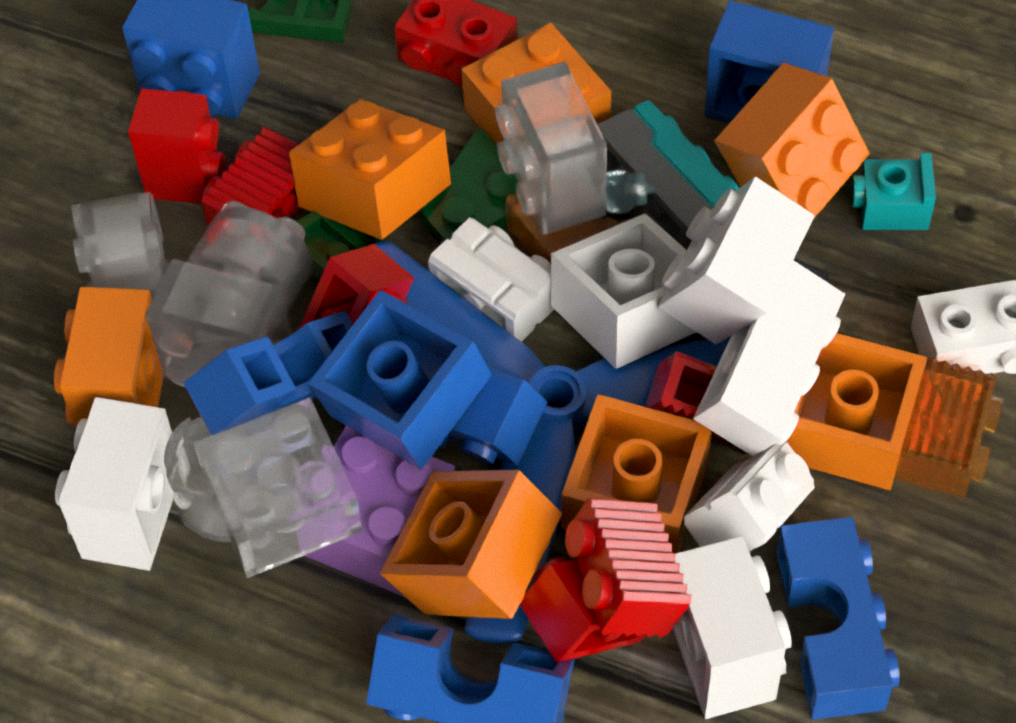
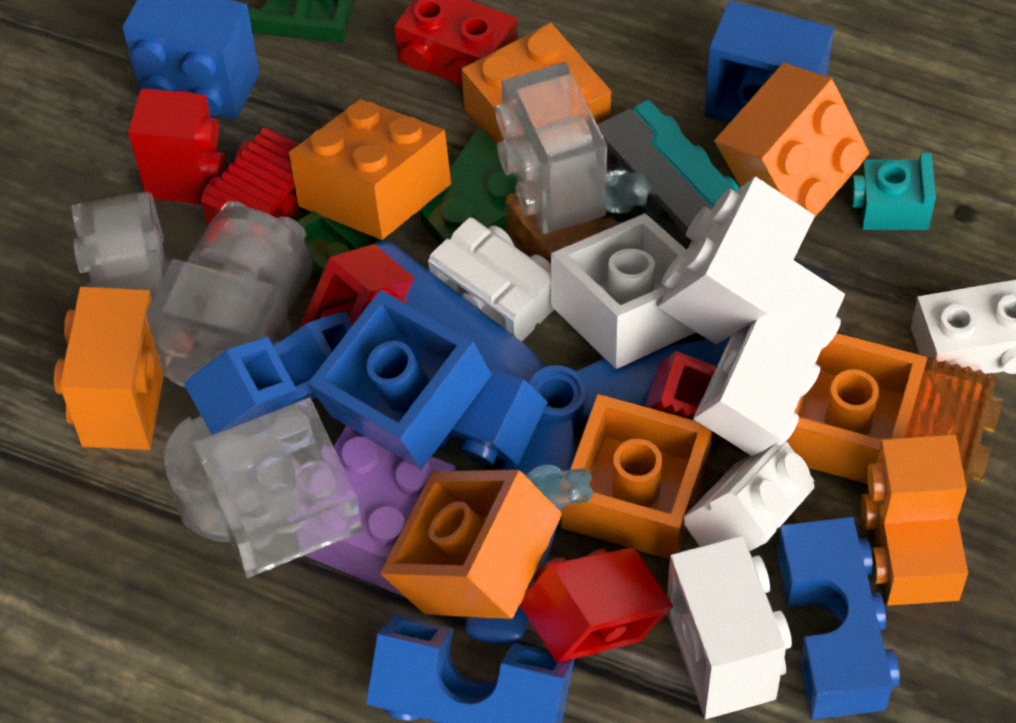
white brick [55,397,183,571] -> none
brick [565,498,691,638] -> none
none -> clear light blue axle [523,464,594,510]
none -> orange brick [861,435,968,606]

